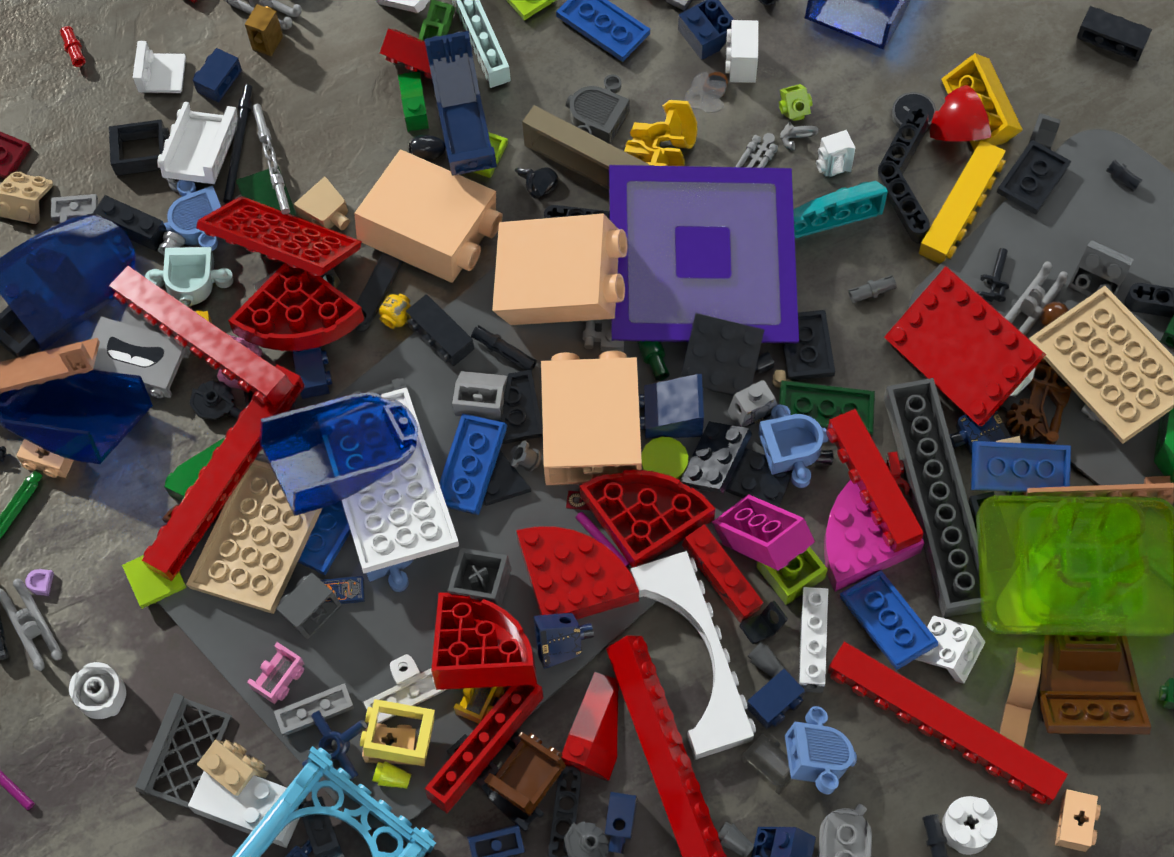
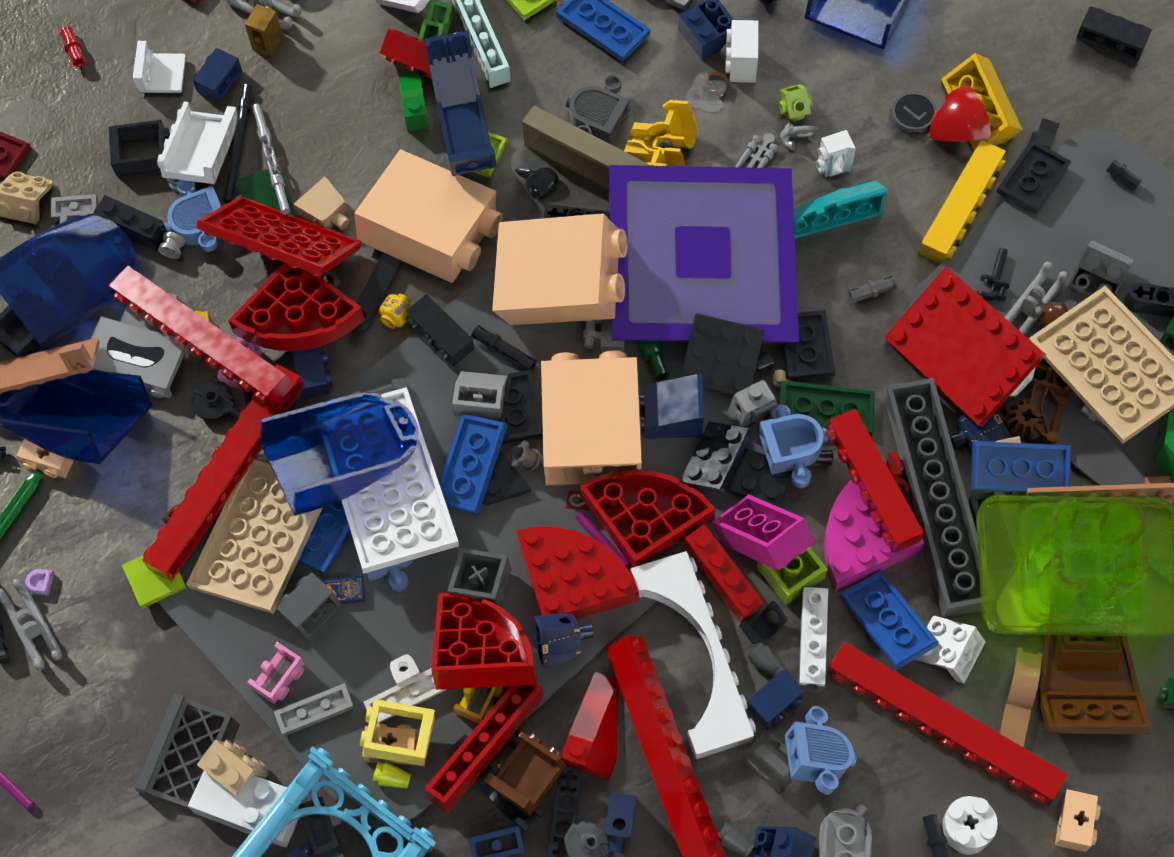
white brick [69,662,126,719] -> none
light aqua piece [145,247,233,307] -> none
green slope [164,438,225,502] -> none
dark blue bar [302,710,367,780] -> none
black animal [409,135,446,161] -> none
lime tile [641,437,688,479] -> none
black beam [878,105,930,243] -> none

